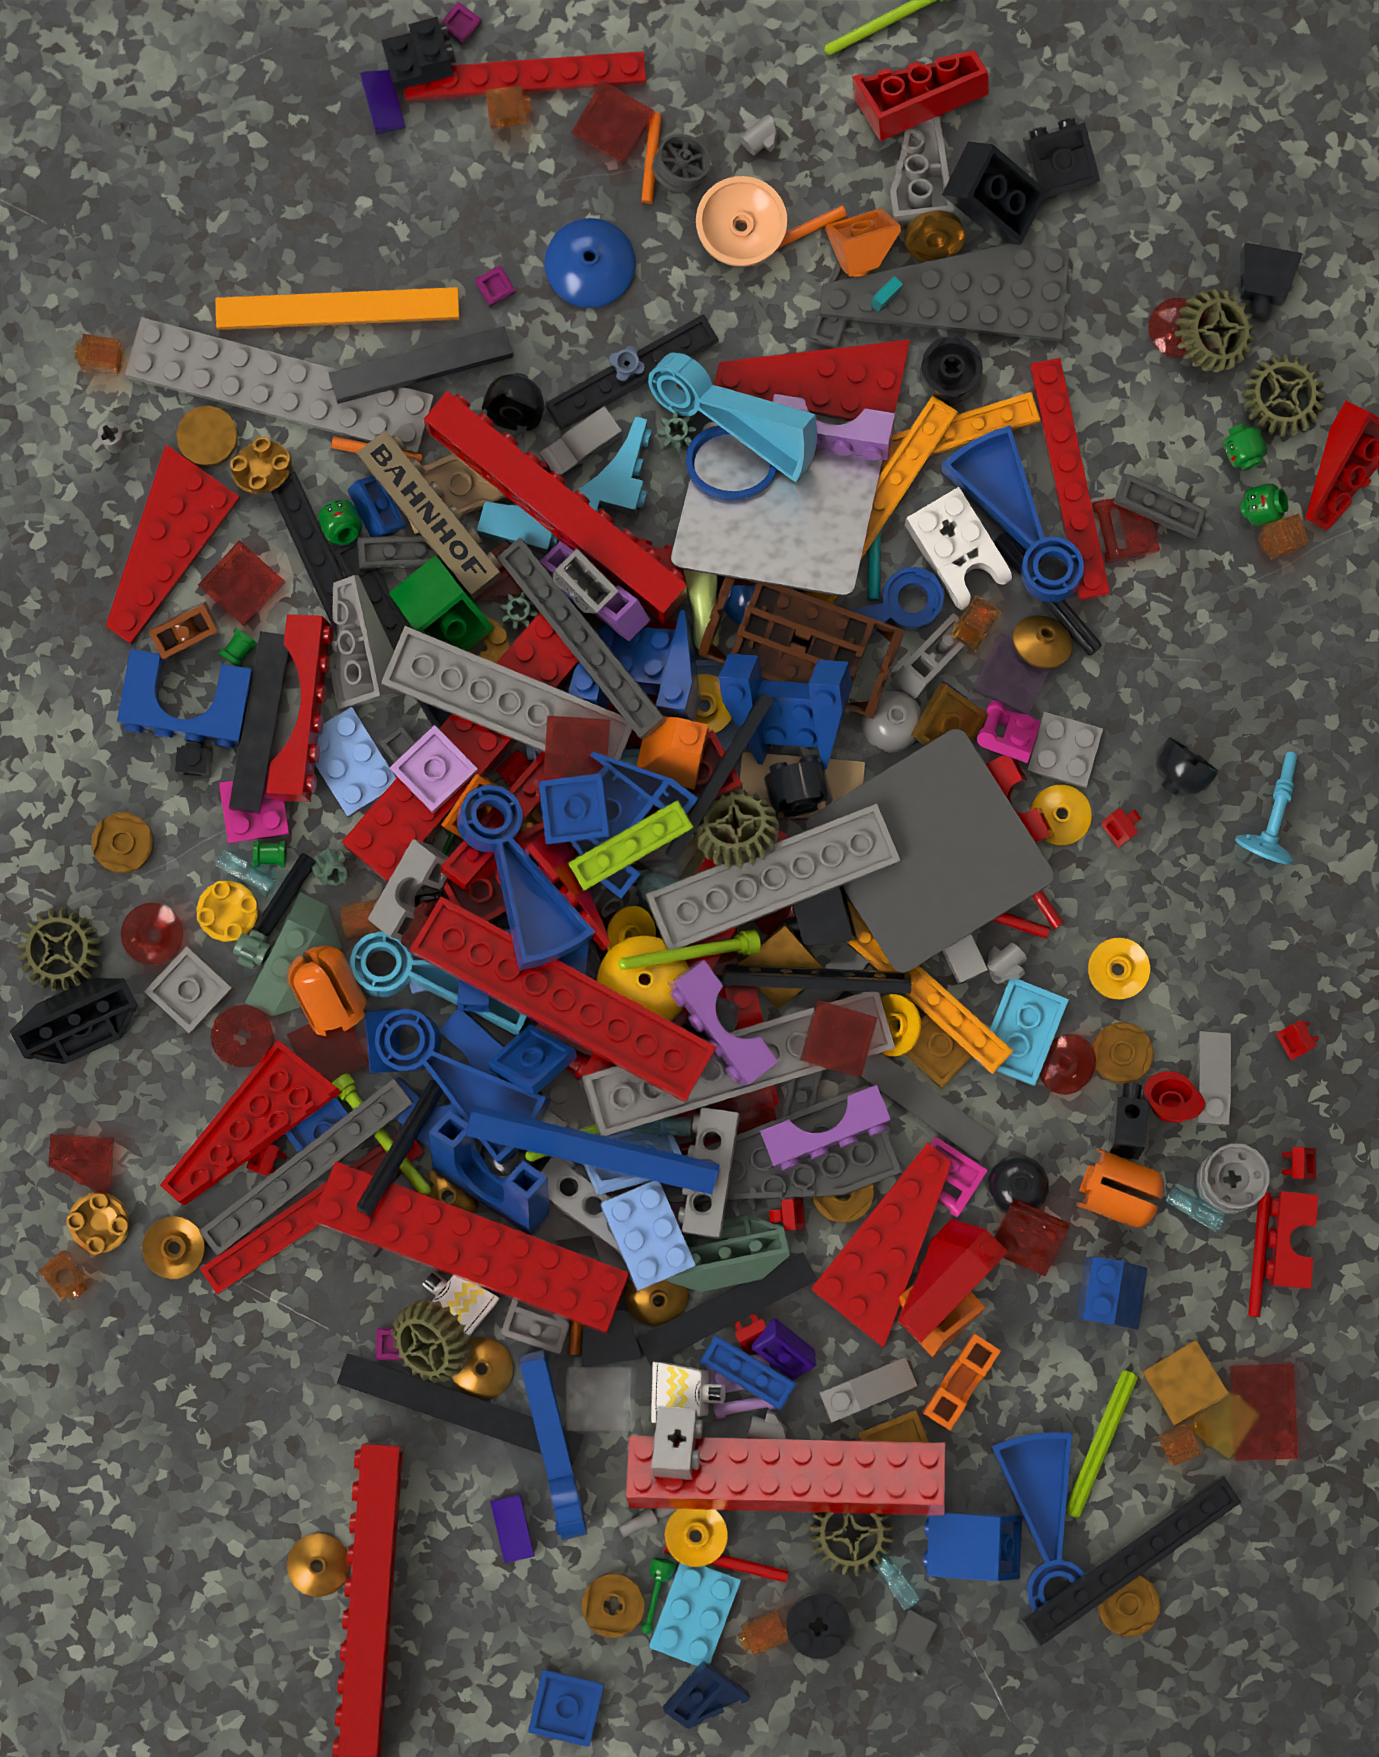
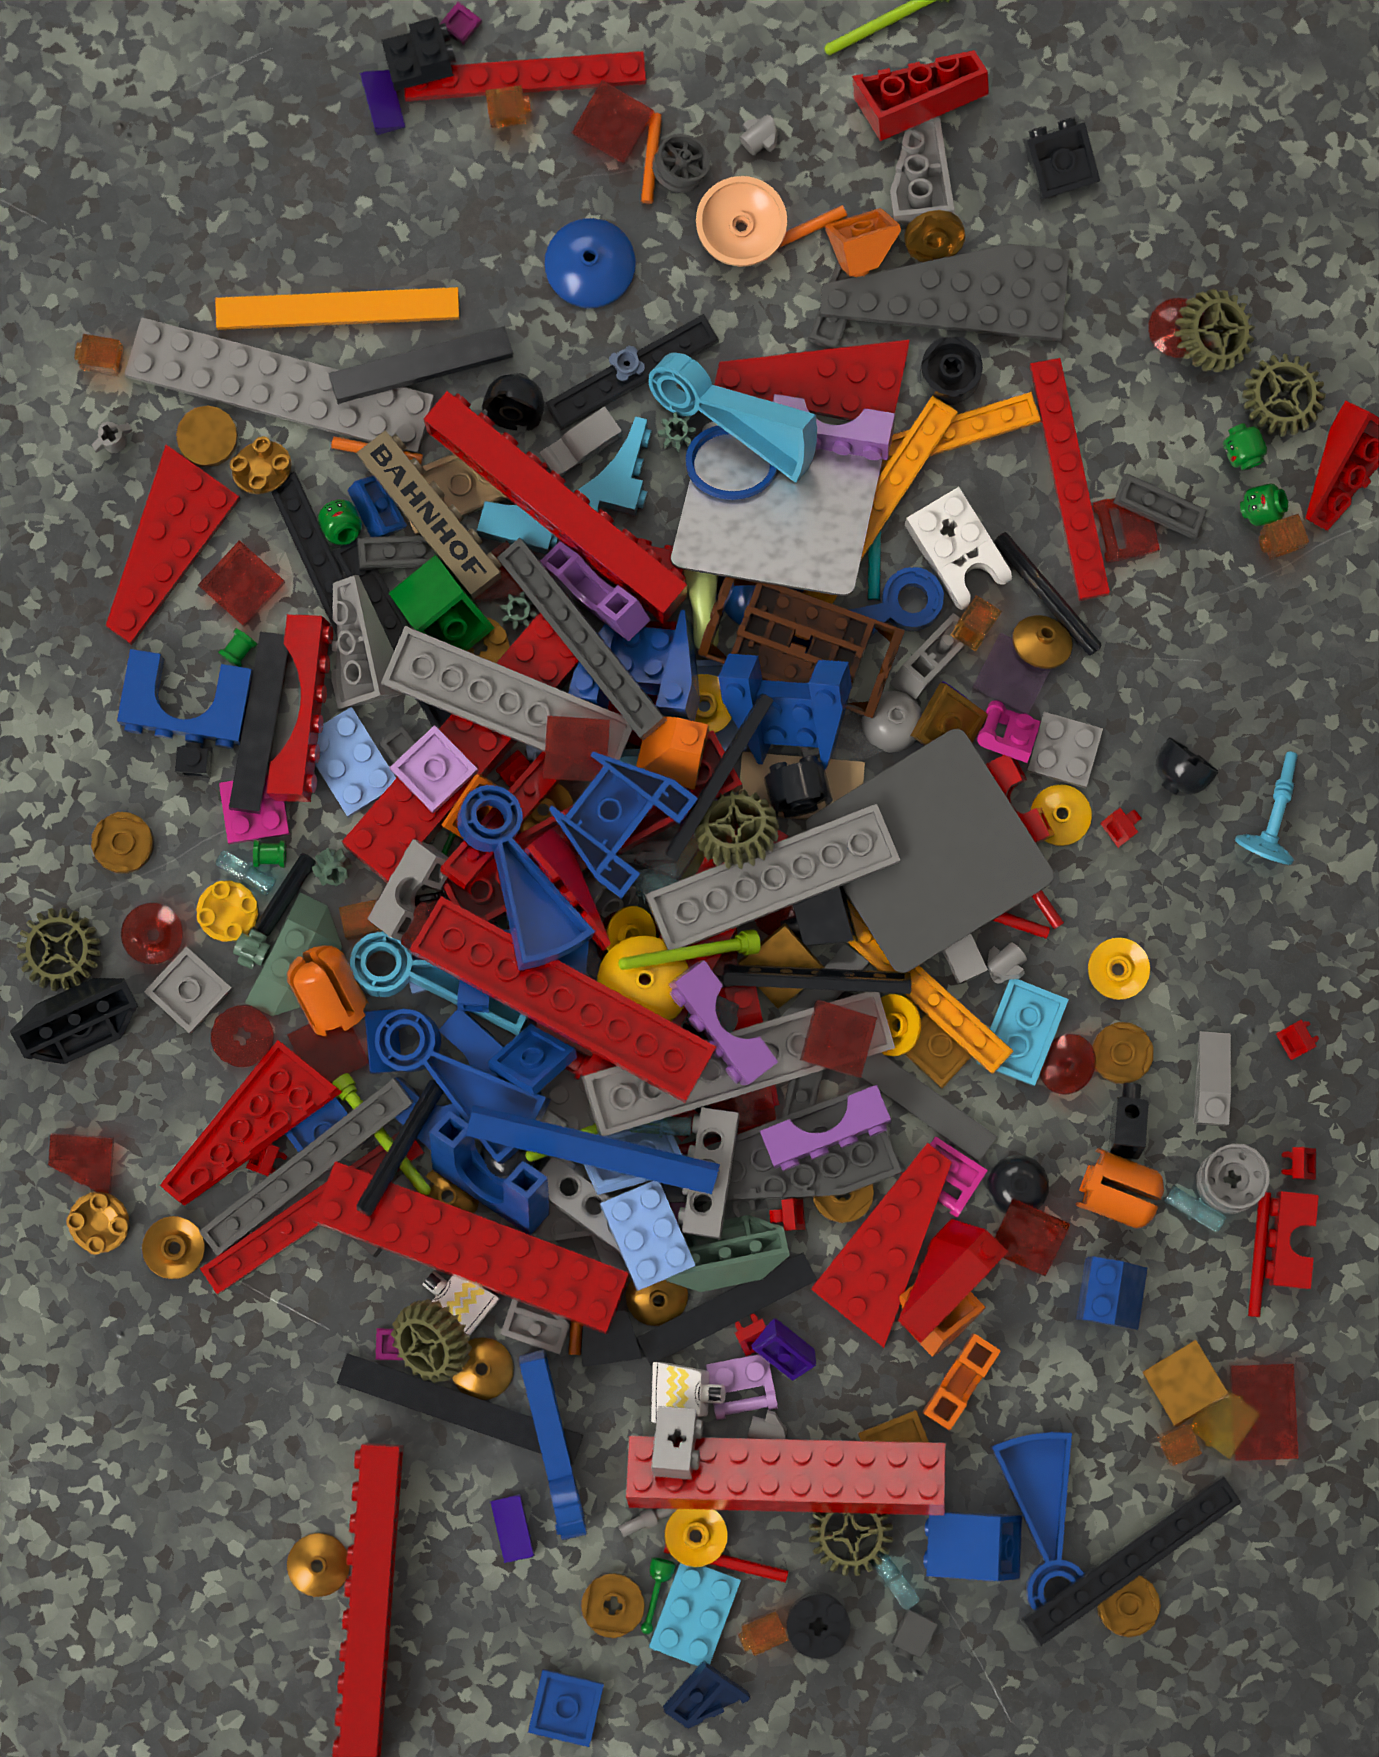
clear orange brick [38,1250,91,1300] -> none
dark orange brick [148,601,220,659] -> none
magenta tile [474,265,516,308] -> none
blue plate [538,774,609,844] -> none
light grey torso [553,549,618,613] -> none
clear tile [566,1367,630,1431] -> none
lime tile [568,800,694,890] -> none
blue tile [700,1335,797,1411] -> none
light grey slope [819,1357,917,1422] -> none
teal tile [870,276,903,313] -> none
blue piece [941,425,1084,602] -> none
black brick [942,141,1048,244] -> none
lime axle [1066,1370,1138,1518] -> none
red piece [1143,1071,1205,1124] -> none
black torso [1240,242,1302,319] -> none

